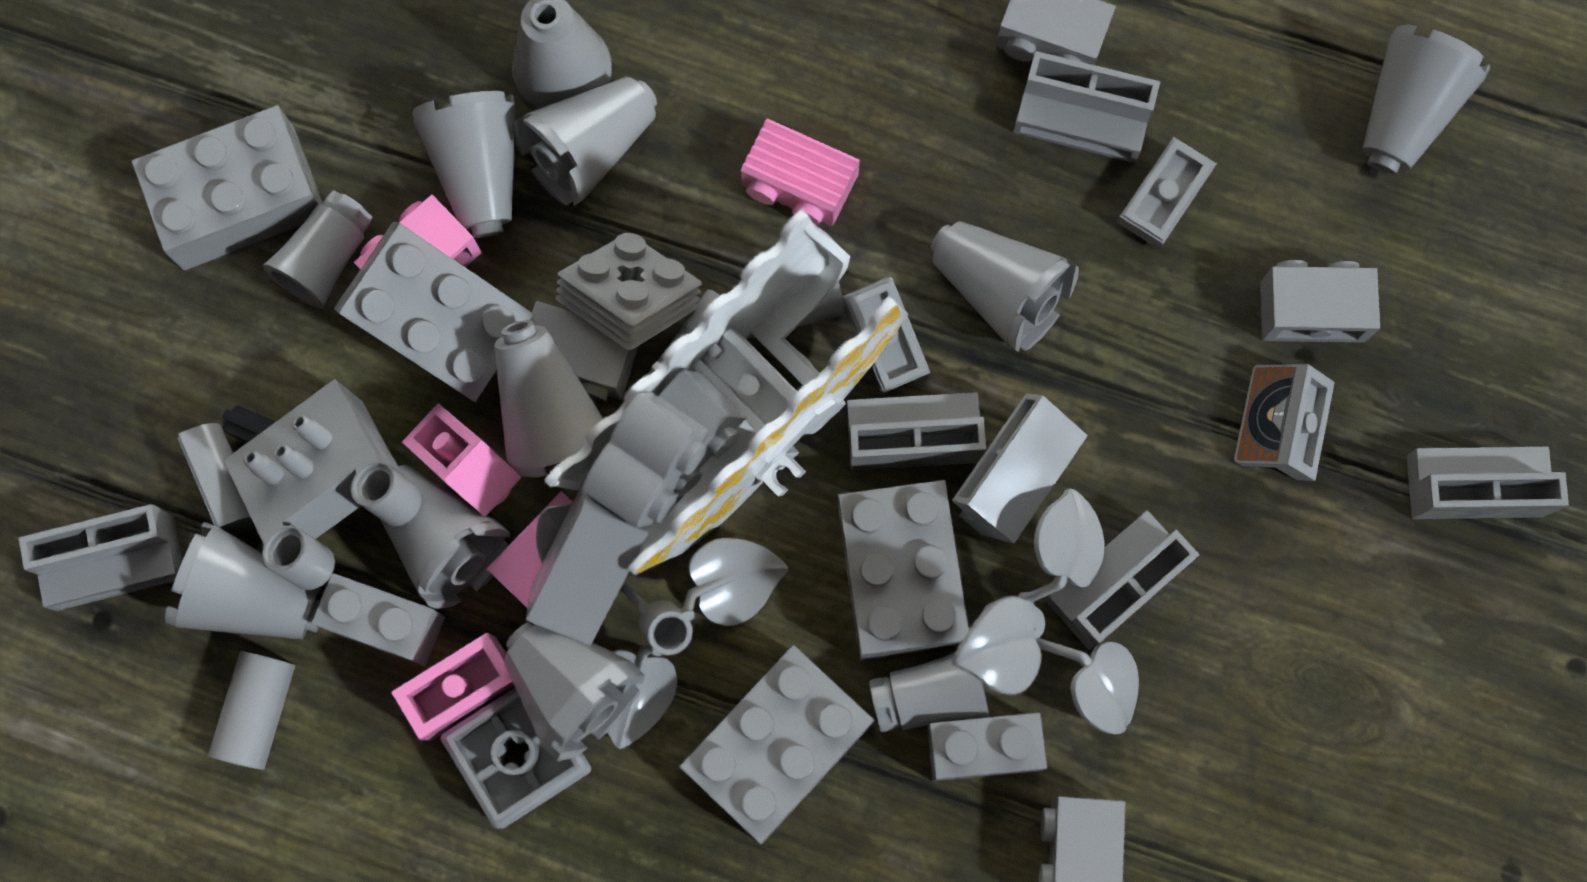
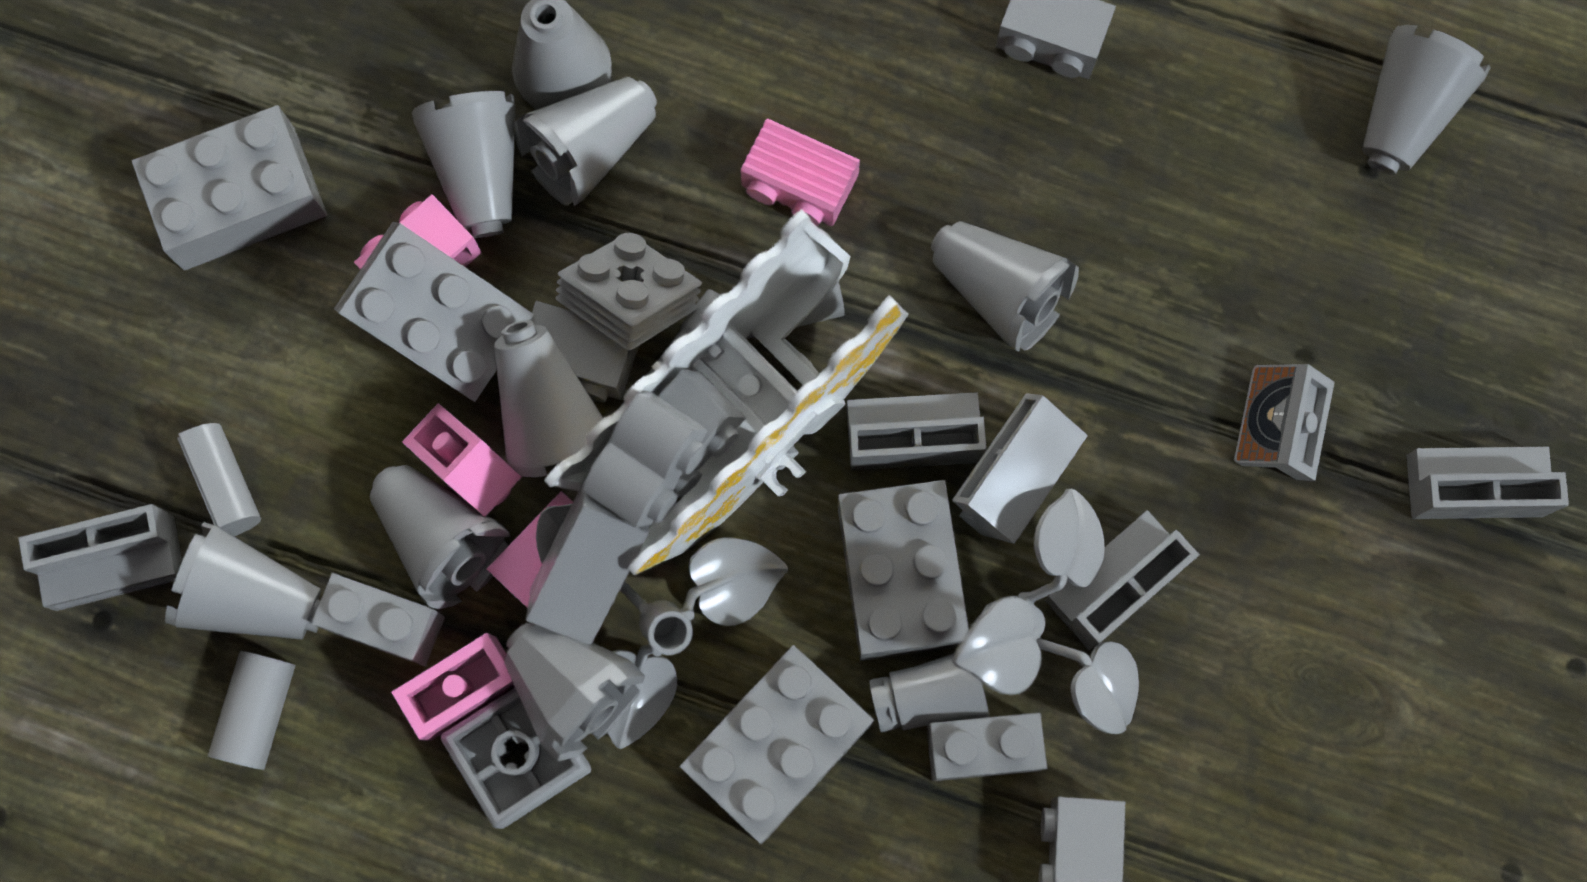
light grey piece [222,379,422,590] -> none
light grey plant [262,190,373,309] -> none
light grey plate [842,276,931,393] -> none
light grey piece [1013,51,1160,163] -> none
light grey plate [1117,137,1217,249] -> none
light grey brick [1260,260,1380,343] -> none

